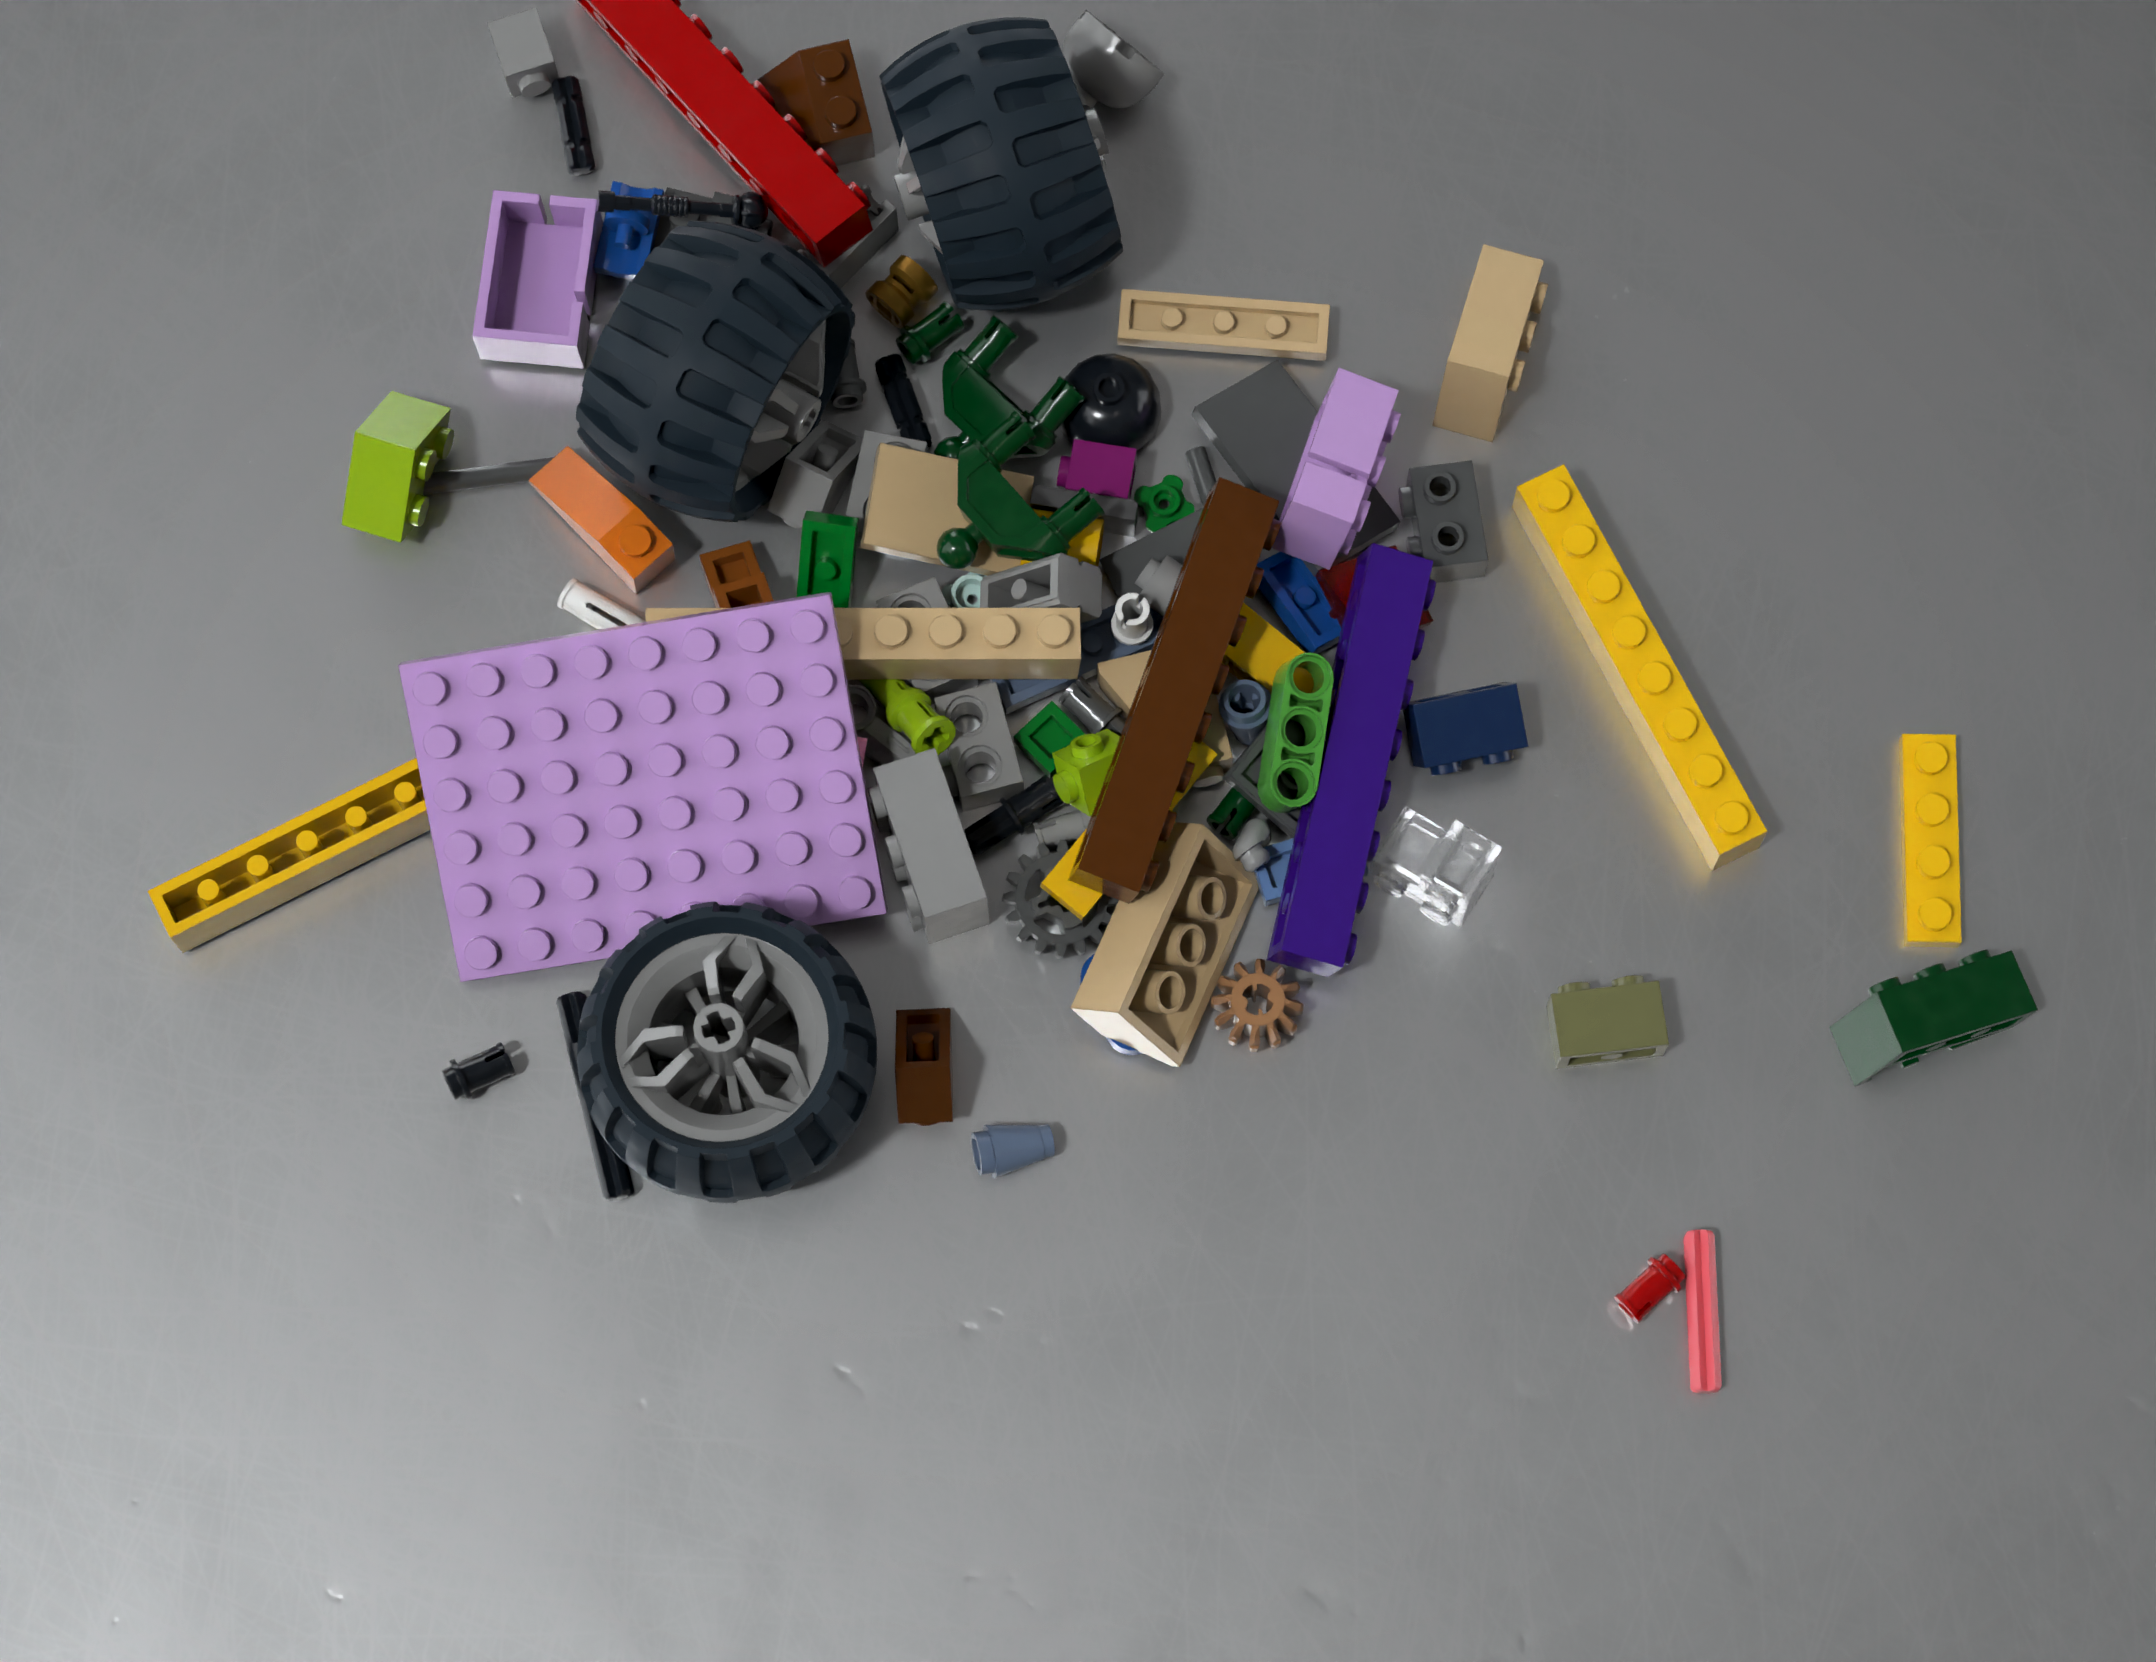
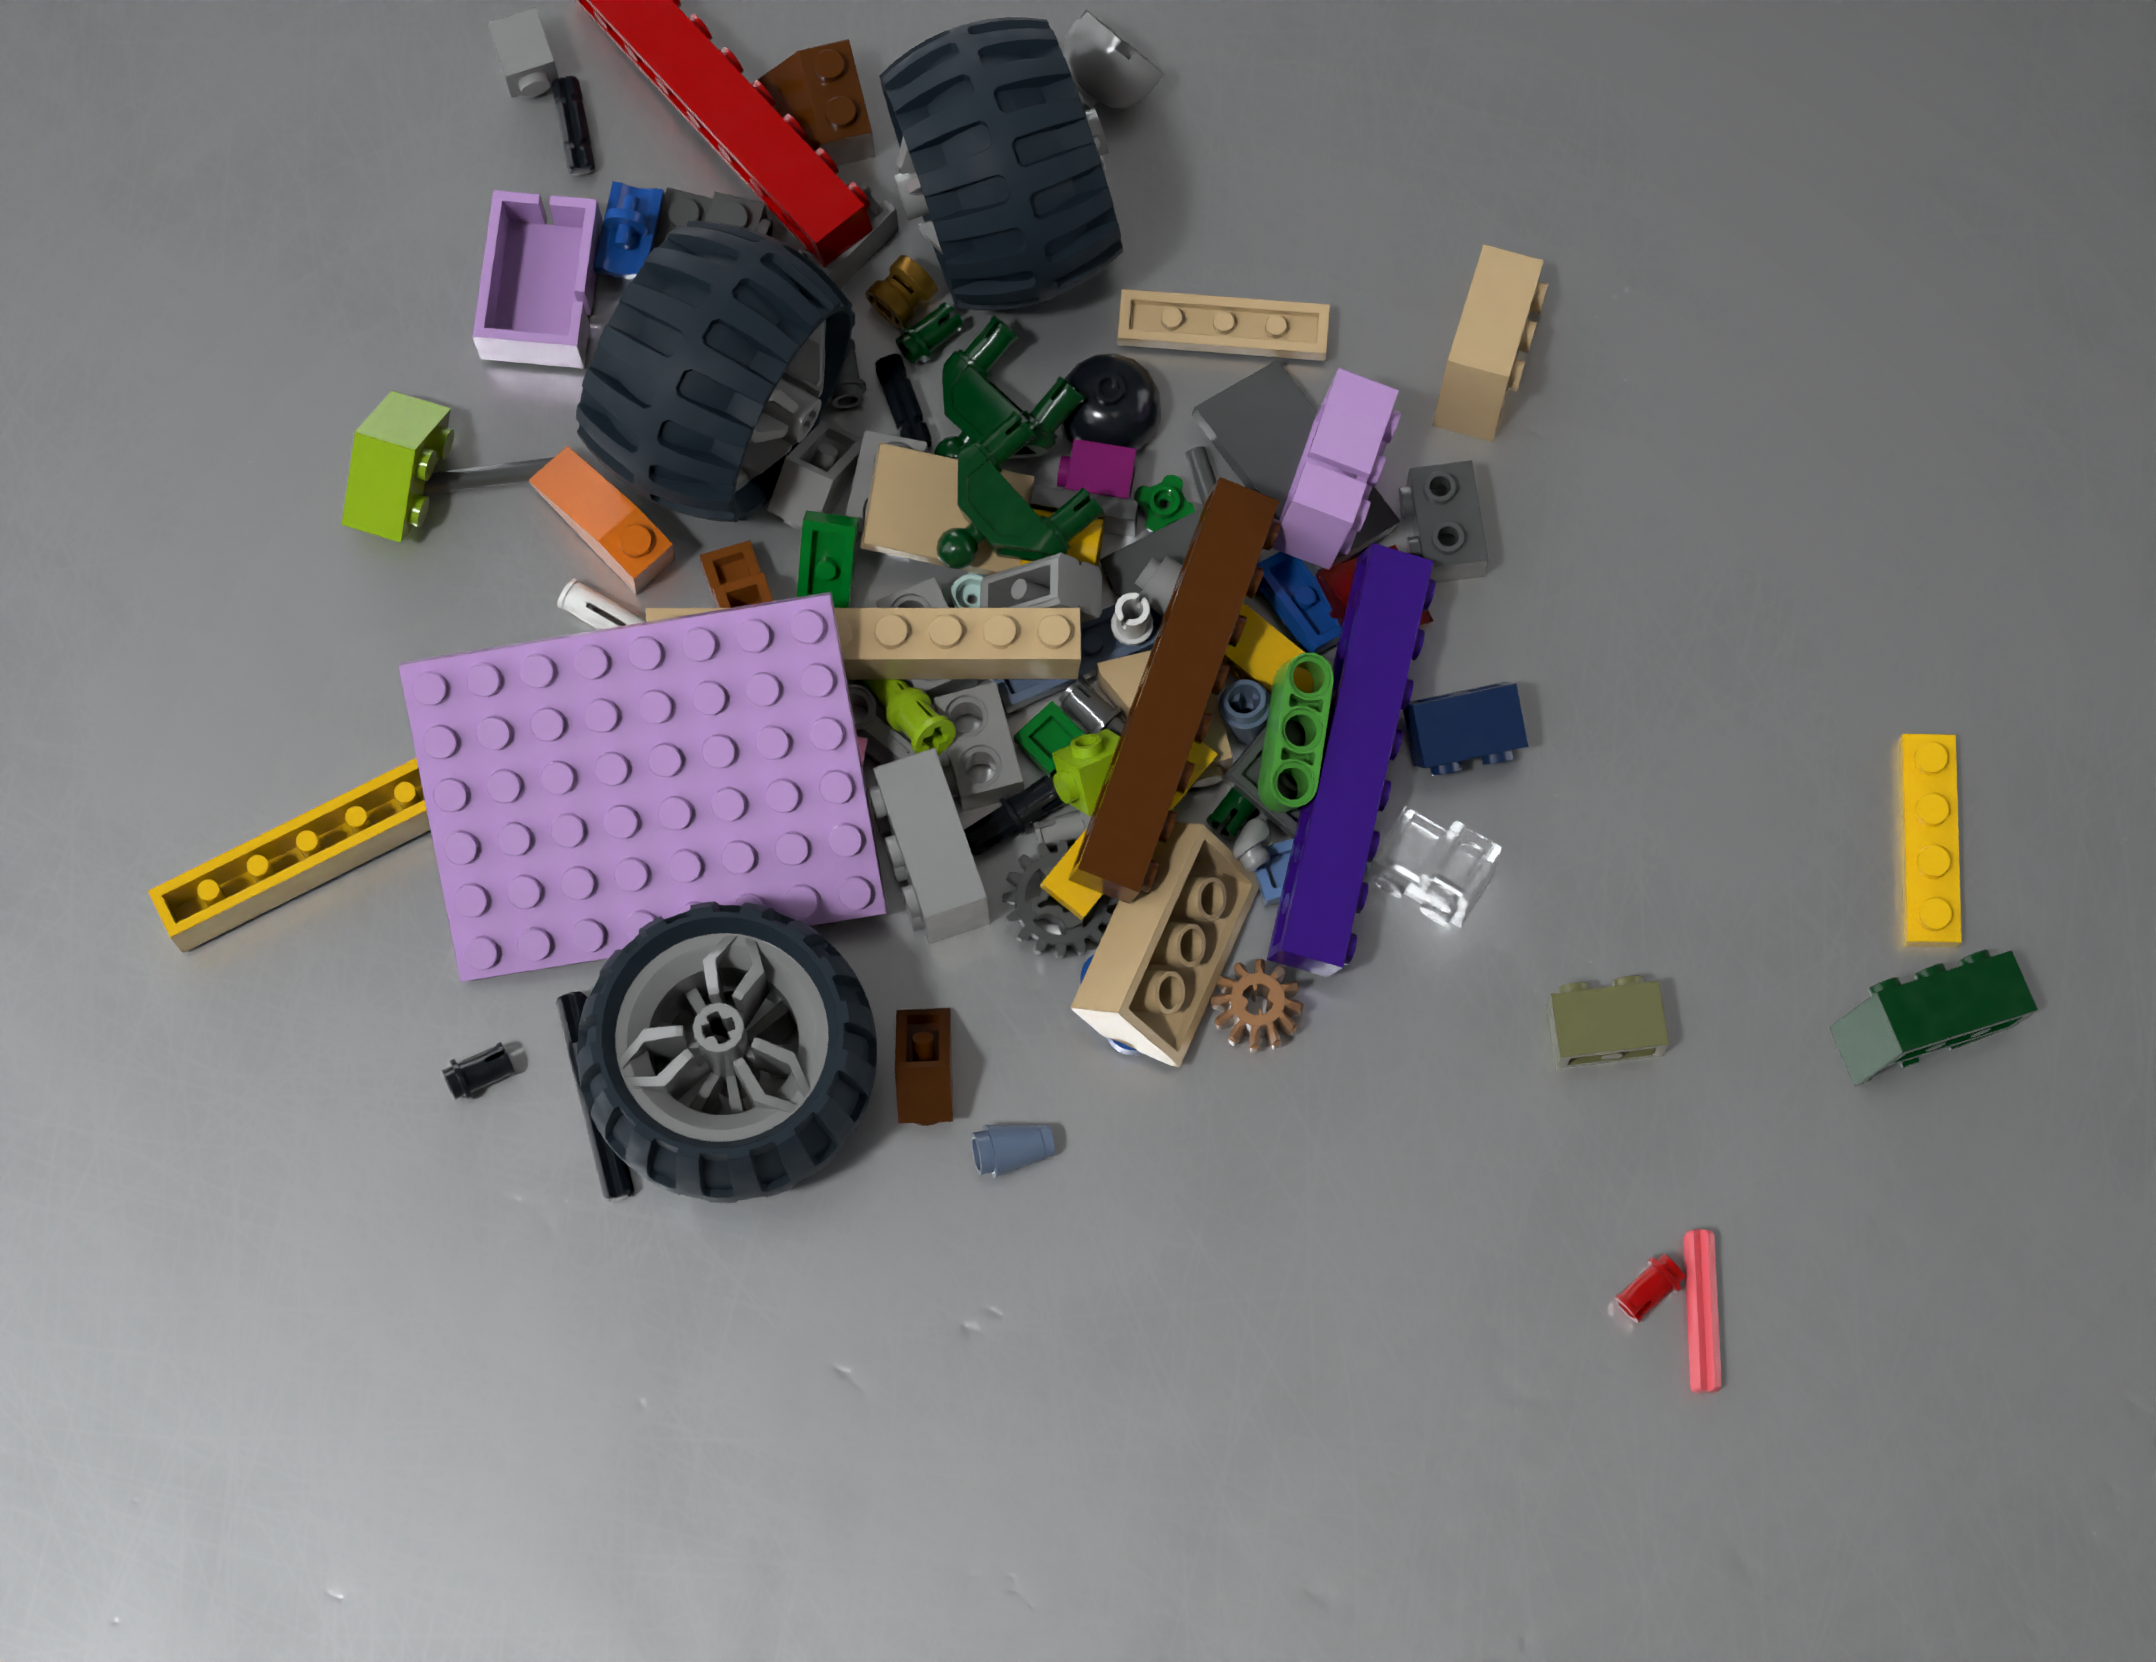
black piece [597,190,768,230] -> none
yellow brick [1512,464,1767,871] -> none

